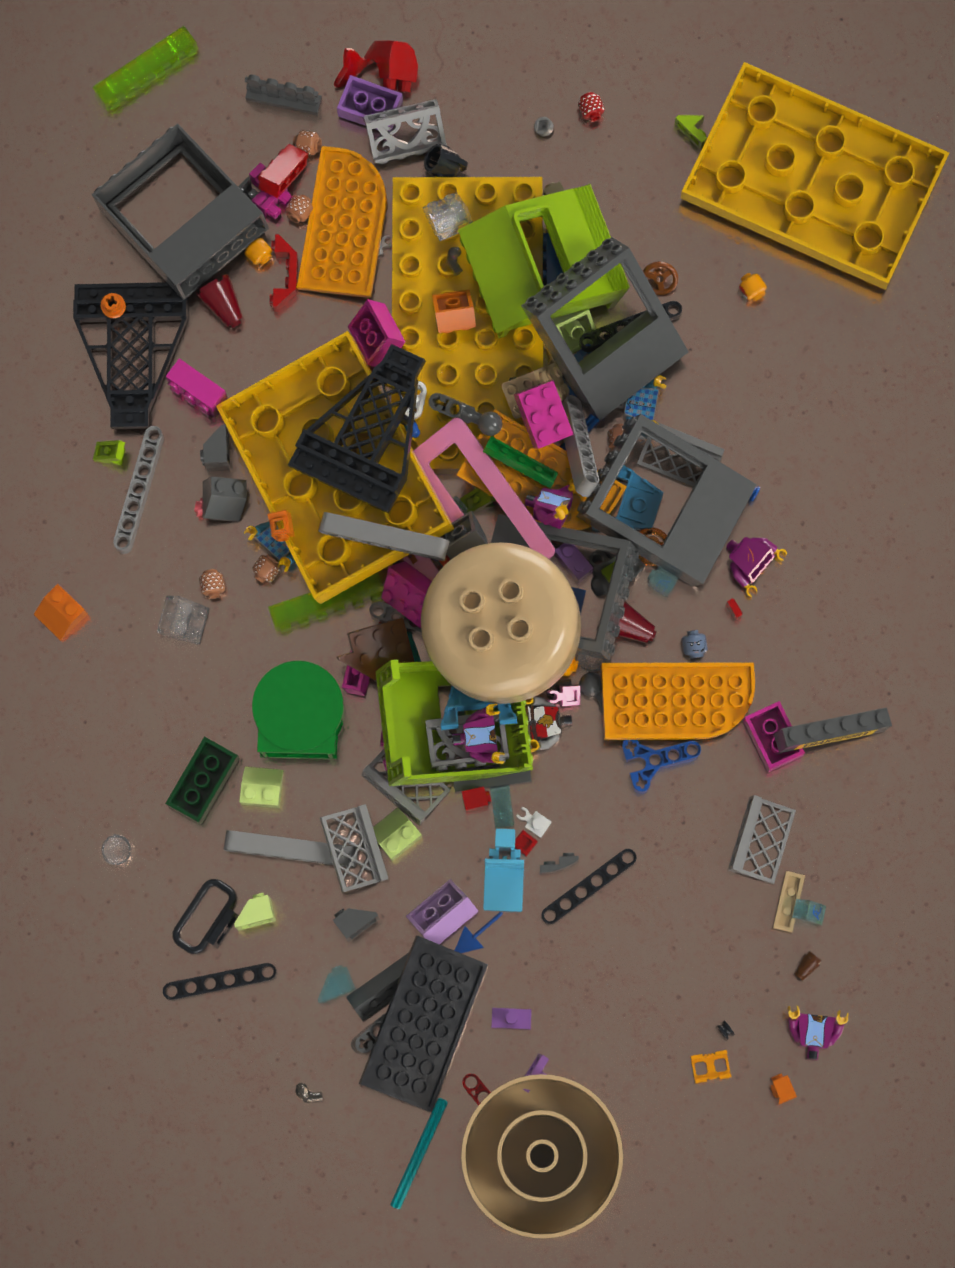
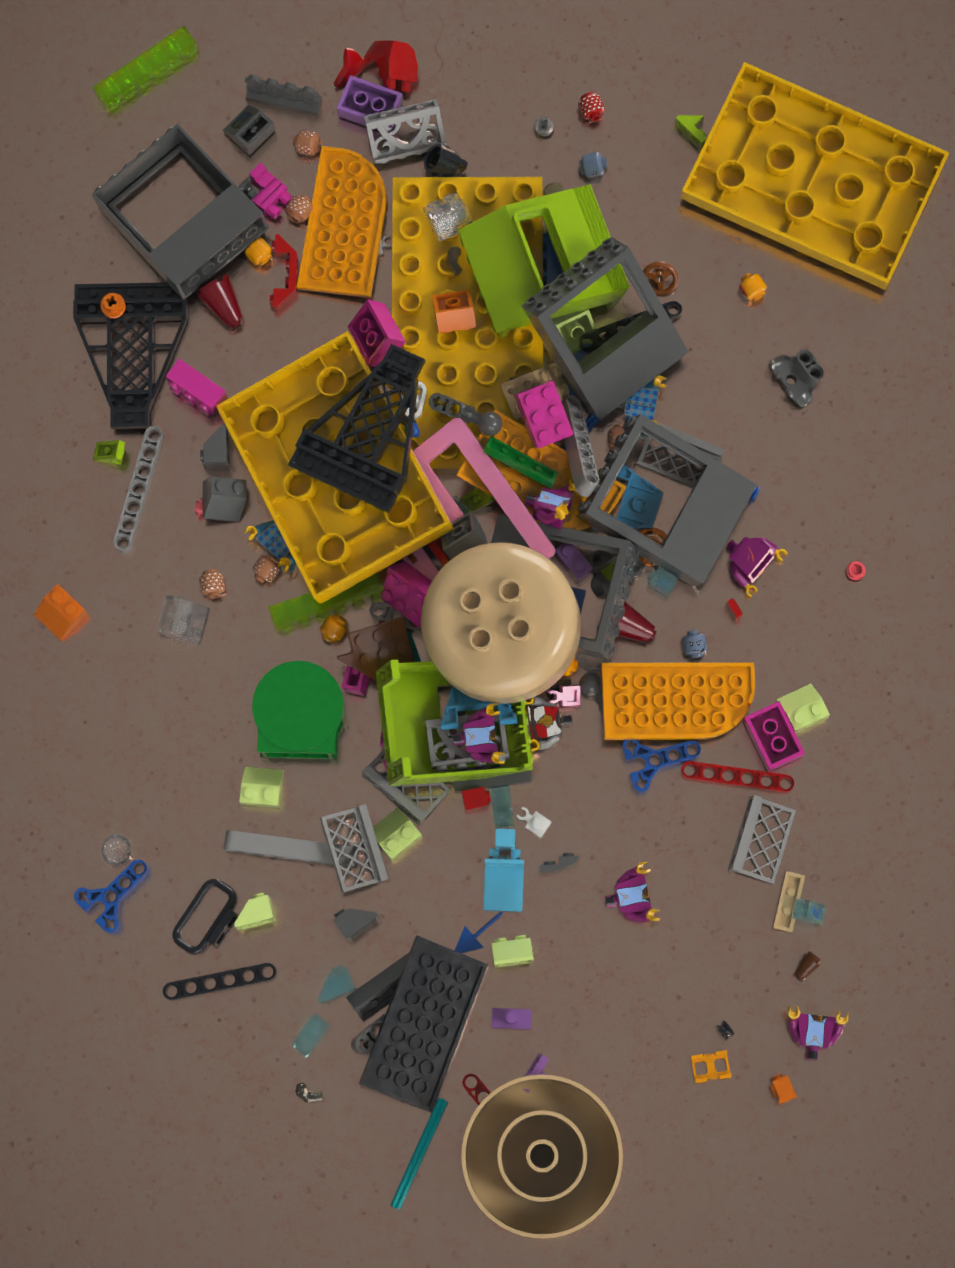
dark green brick [165,736,240,825] -> none
brick [258,144,308,198] -> none
orange window [267,510,294,542] -> none
light grey beam [318,512,450,561] -> none
lavender slope [406,879,478,944] -> none
red tile [515,830,538,857] -> none
black beam [541,849,637,925] -> none
dark grey brick [774,707,892,753] -> none
none -> blue beam [74,859,149,934]
none -> dark grey slope [223,104,275,156]
none -> clear light blue slope [292,1013,331,1057]
none -> light orange head [320,614,348,643]
none -> yellowish green slope [491,935,534,968]
none -> sand blue head [579,152,607,178]
none -> torso [605,861,660,922]
none -> red beam [681,761,794,793]
none -> dark grey piece [769,349,824,407]
none -> yellowish green slope [776,684,830,733]
none -> coral plate [846,561,866,580]

